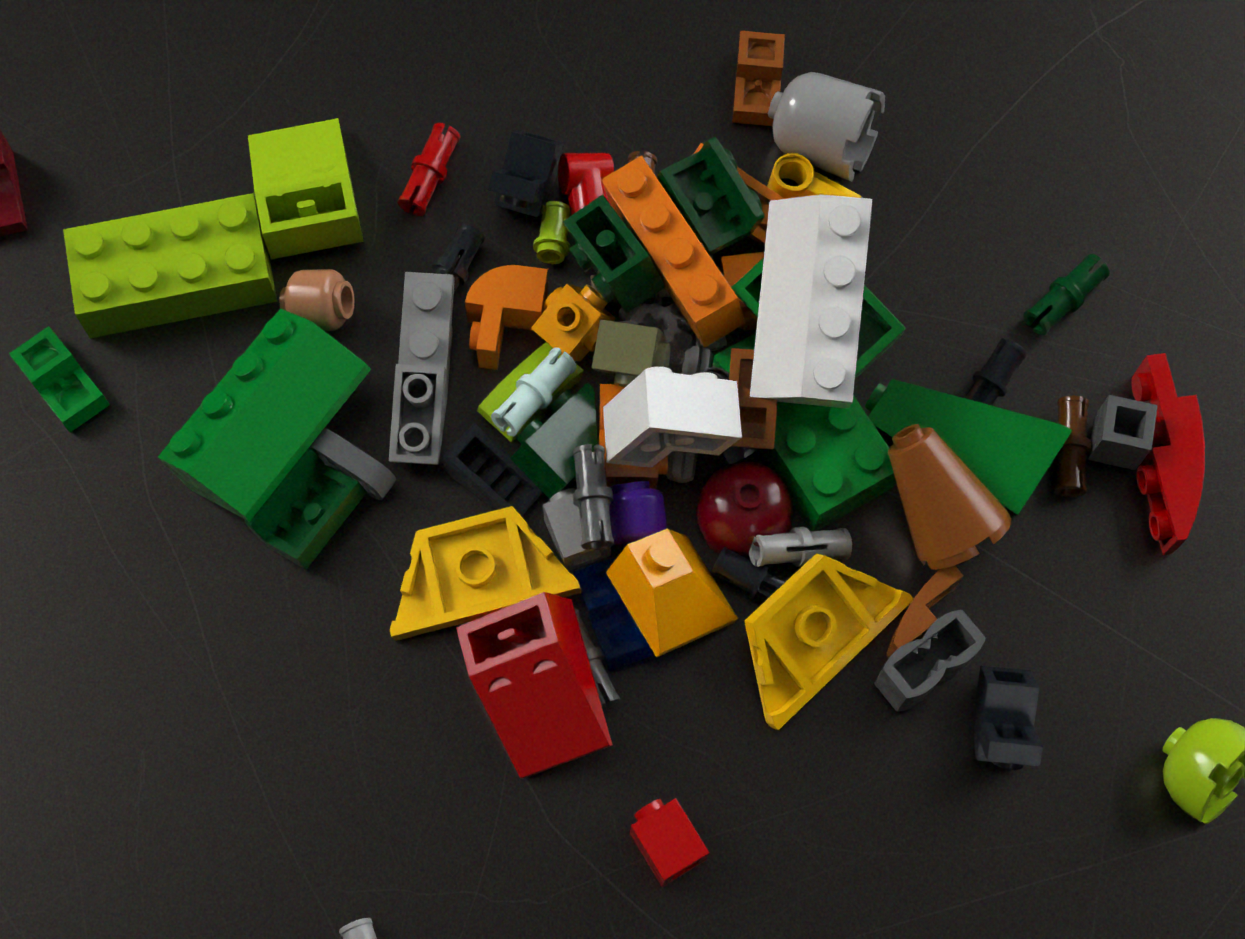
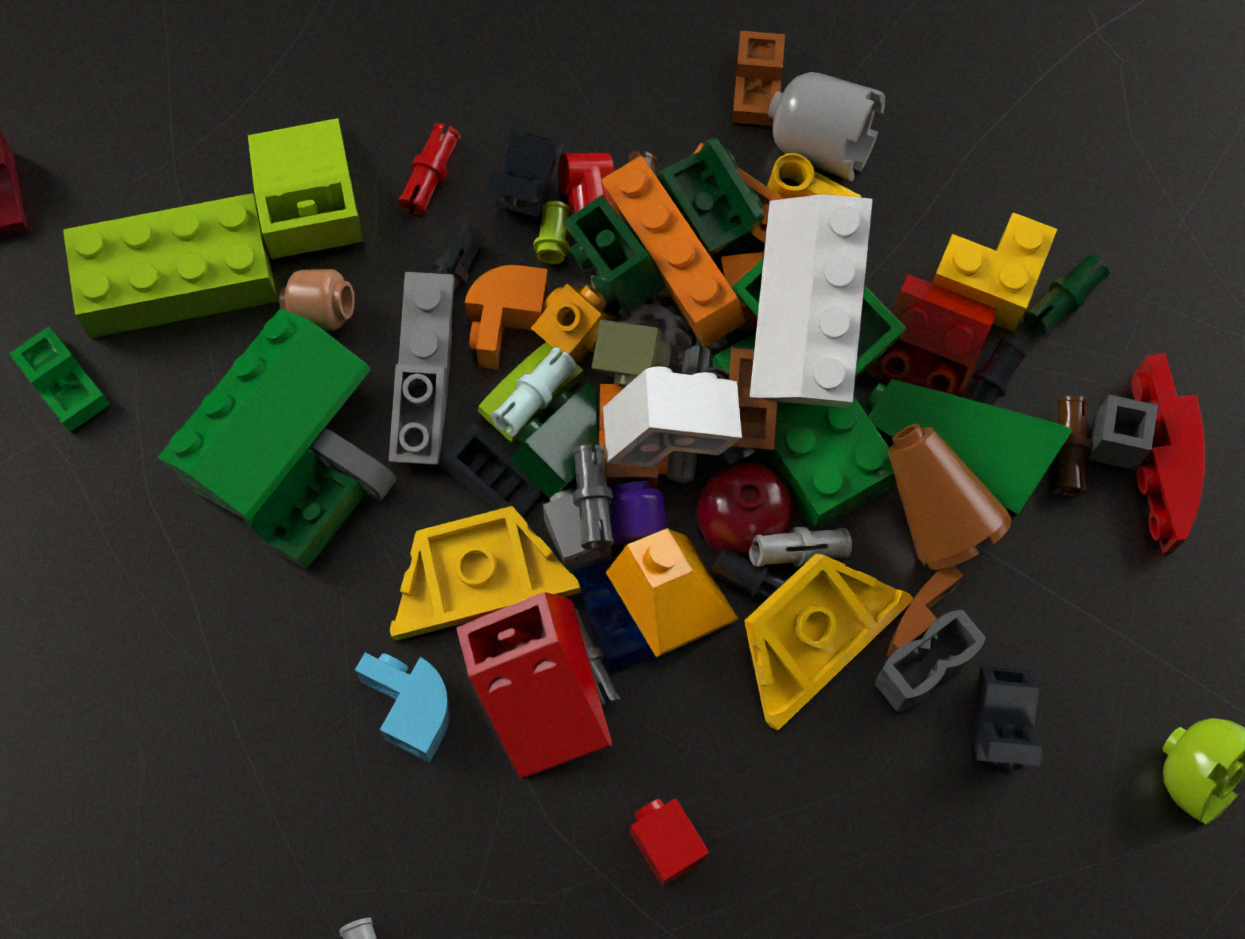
none -> medium azure brick [355,652,451,763]
none -> red slope [866,274,997,397]
none -> yellow brick [932,212,1057,332]

